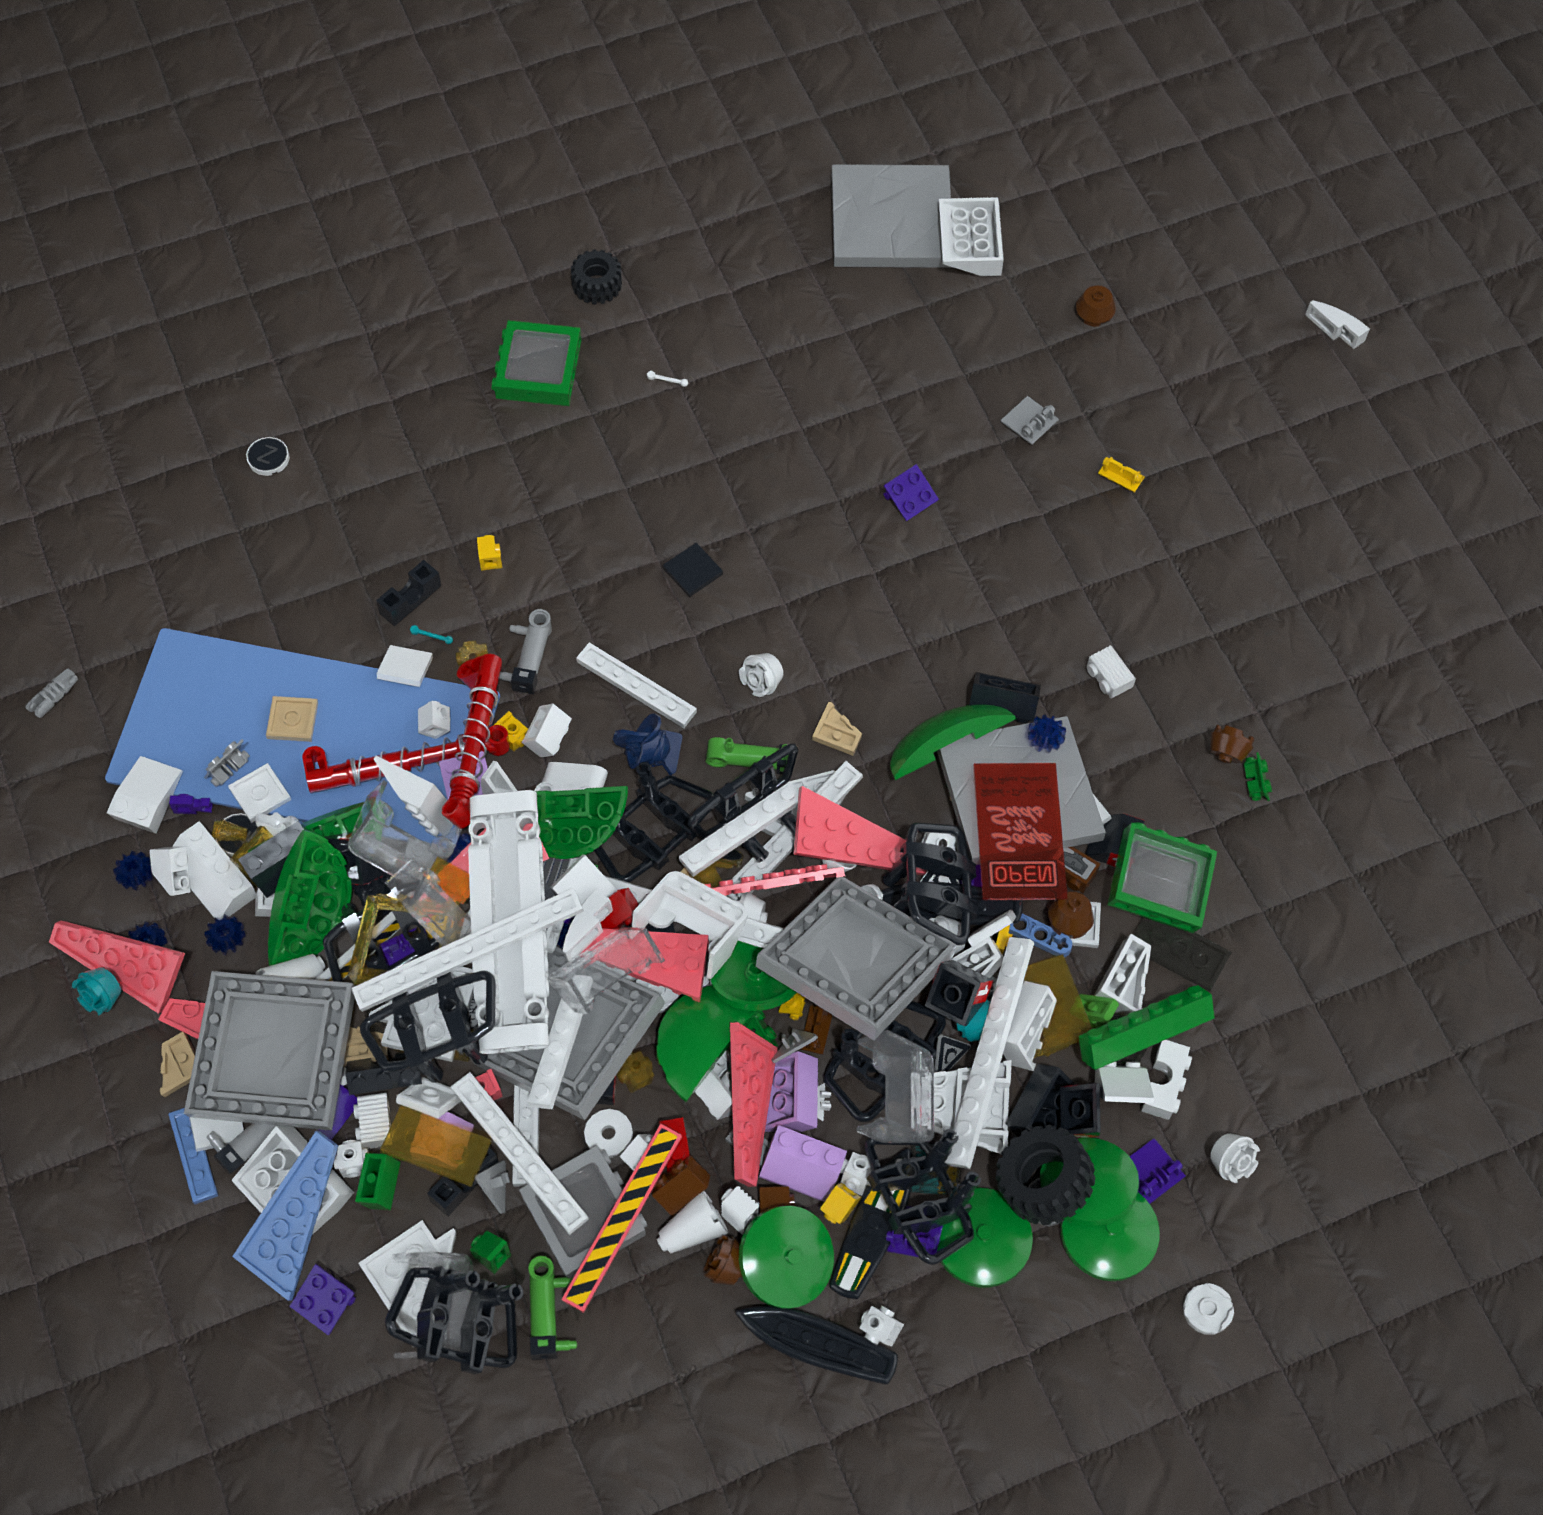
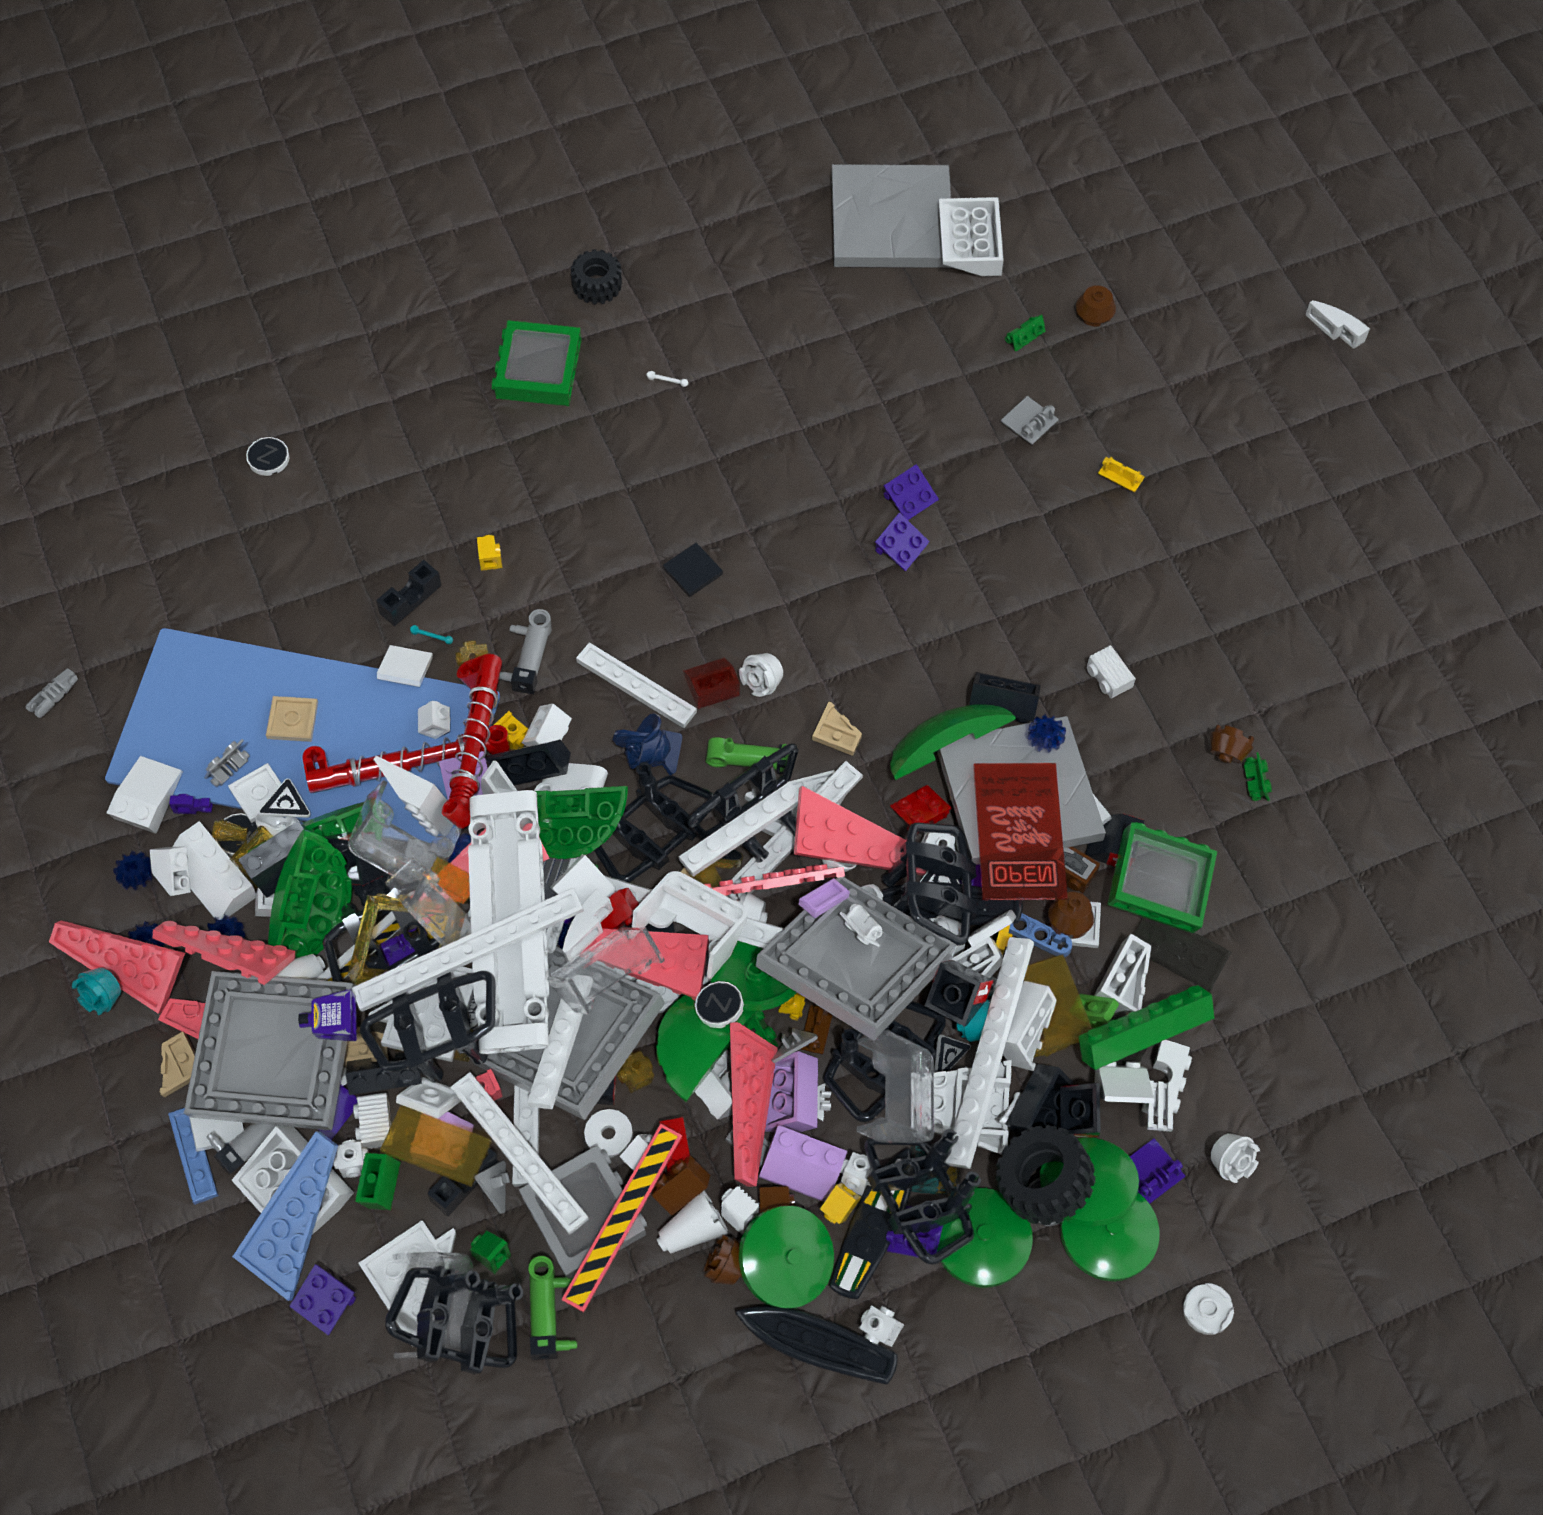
none -> coral wing [153,921,295,985]
none -> black piece [259,779,310,818]
none -> dark purple torso [298,990,357,1041]
none -> black slope [486,739,571,785]
none -> clear red slope [683,658,740,709]
none -> black tile [695,982,744,1028]
none -> lavender tile [799,878,850,918]
none -> white hinge [839,904,883,947]
none -> dark purple hinge [875,513,930,571]
none -> red hinge [890,785,952,834]
none -> white hinge [999,1092,1022,1125]
none -> green hinge [1005,314,1046,352]
none -> white tile [1147,1081,1173,1132]

